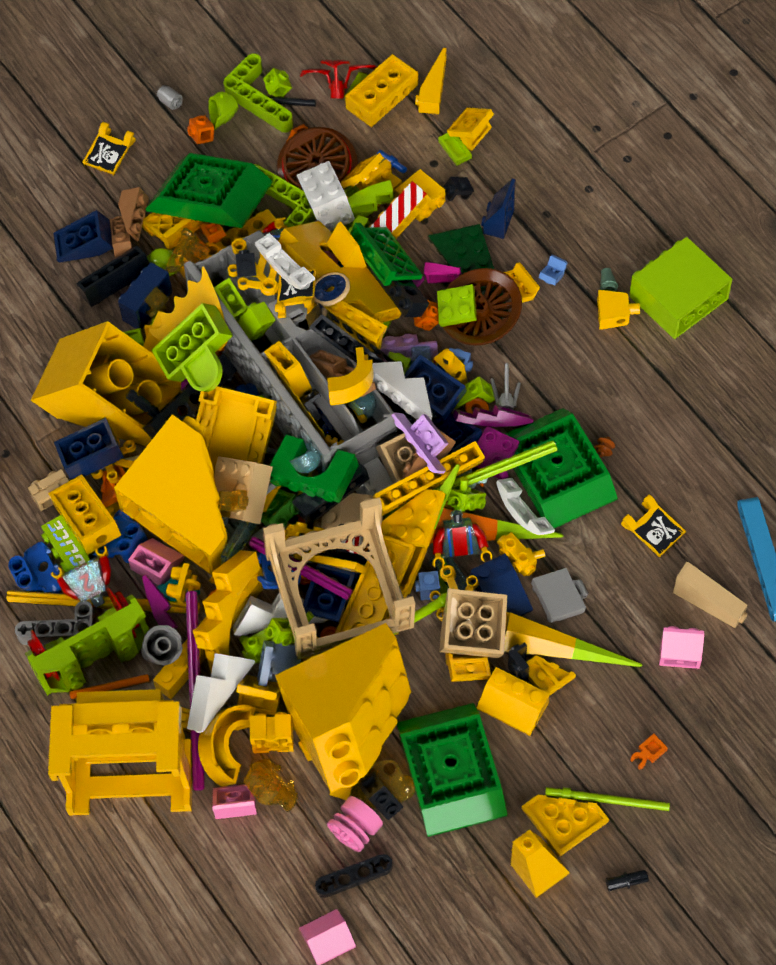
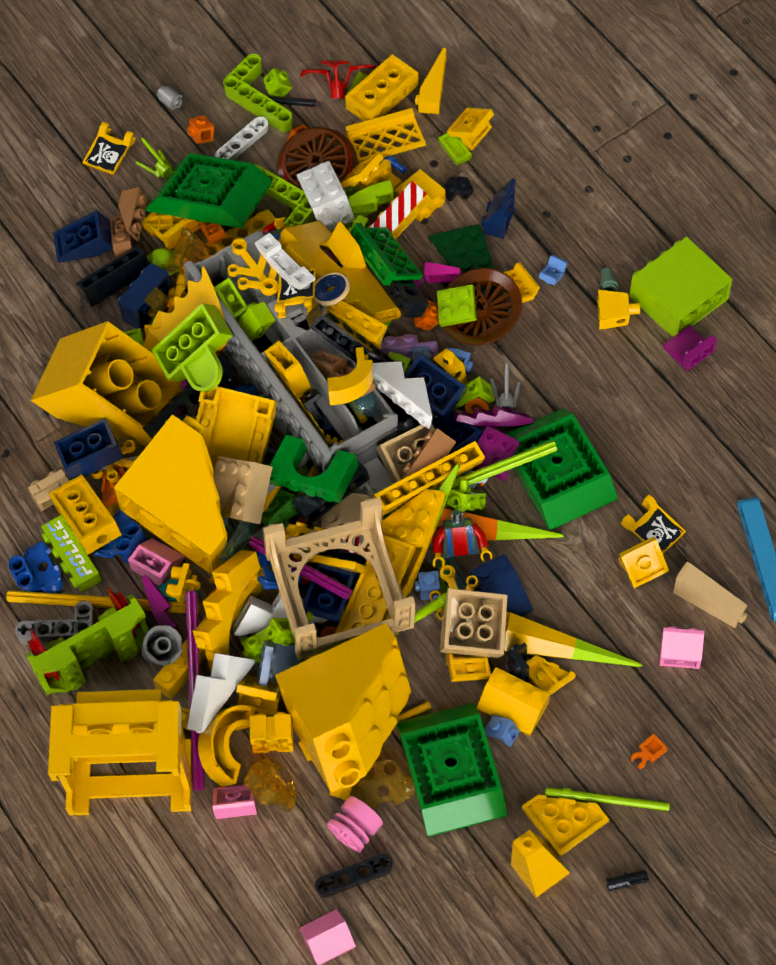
clear light blue torso [51,546,111,608] -> none
orange bar [69,674,150,699] -> none
black axle [126,389,159,417] -> none
lime helmet [208,92,238,130] -> none
clear yellow bracket [218,489,249,513] -> none
black bracket [235,250,256,277] -> none
clear light blue hair [290,449,321,473] -> none
black bracket [358,772,403,820] -> none
lavender bracket [391,413,449,474] -> none
white slope [496,478,555,535] -> none
yellow brick [497,532,545,577] -> none
light grey piece [531,568,588,623] -> none
dark orange wheel [594,436,616,457] -> none
none -> lime plant [136,138,173,178]
none -> yellow hinge [166,272,187,313]
none -> white beam [215,117,269,160]
none -> yellow fence [345,108,426,163]
none -> yellow bar [396,701,431,722]
none -> medium blue bracket [484,715,520,747]
none -> yellow bracket [618,536,669,588]
none -> magenta bracket [663,325,717,371]

